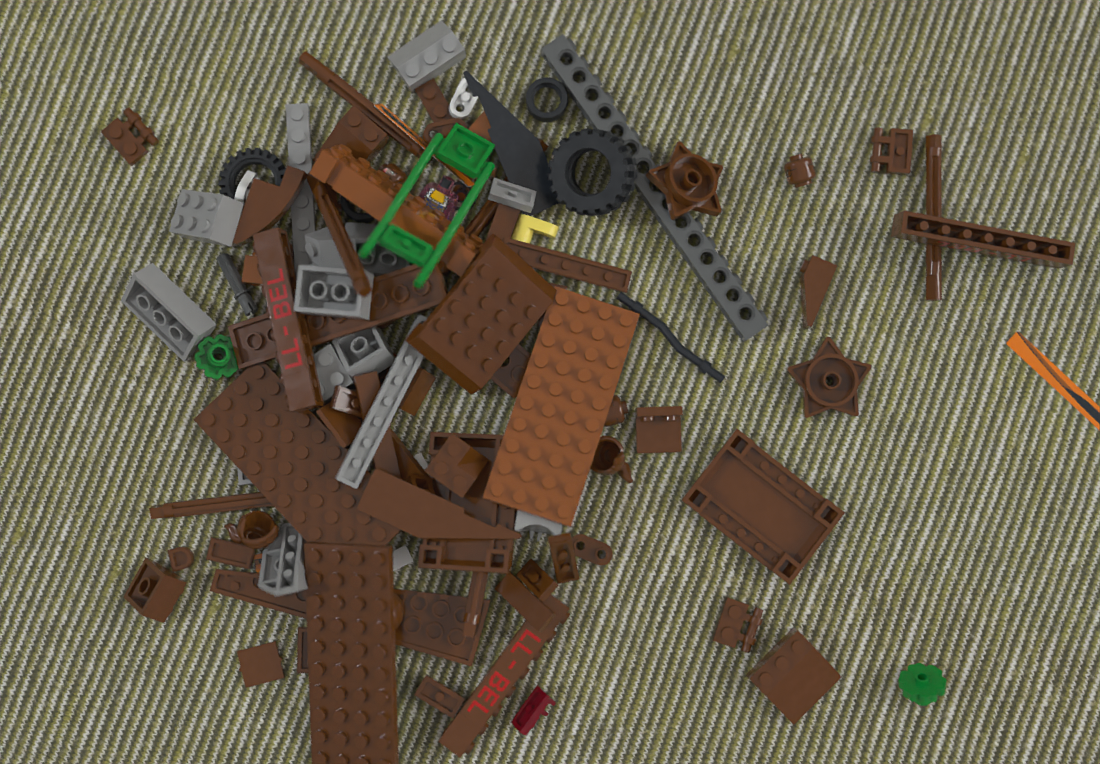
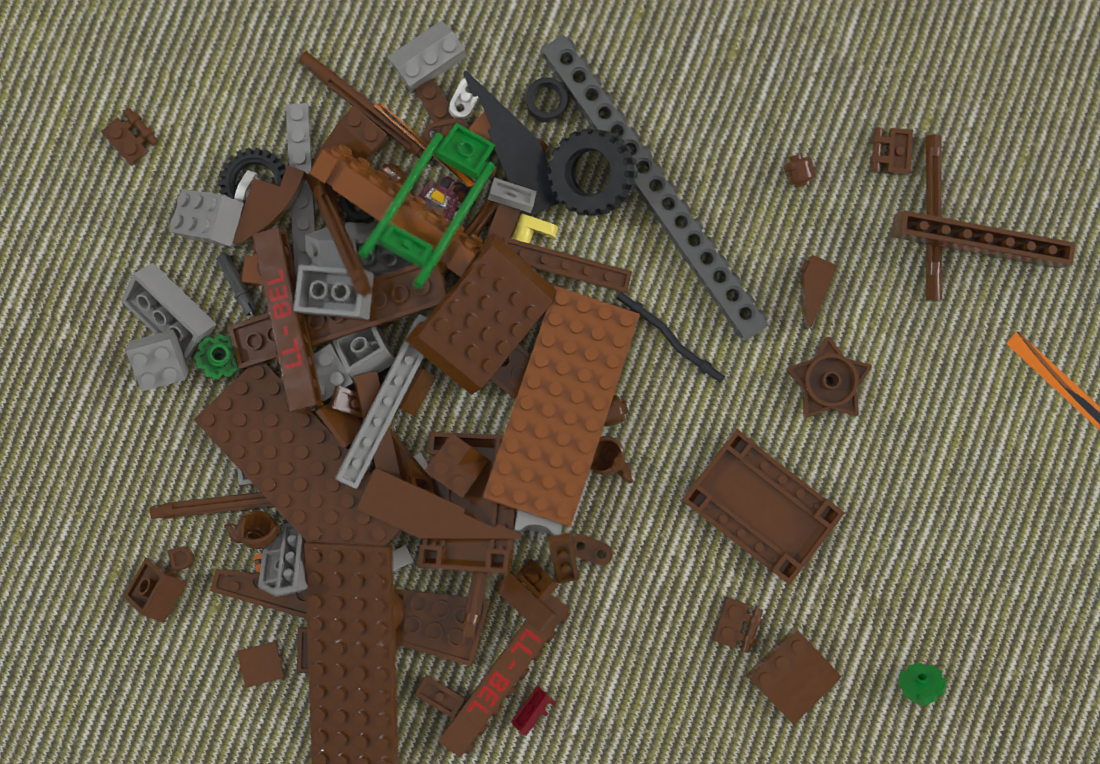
reddish brown tile [206,537,256,569] -> none
reddish brown bracket [635,406,683,453] -> none
reddish brown plate [645,141,723,220] -> none
none -> light grey brick [125,330,189,391]

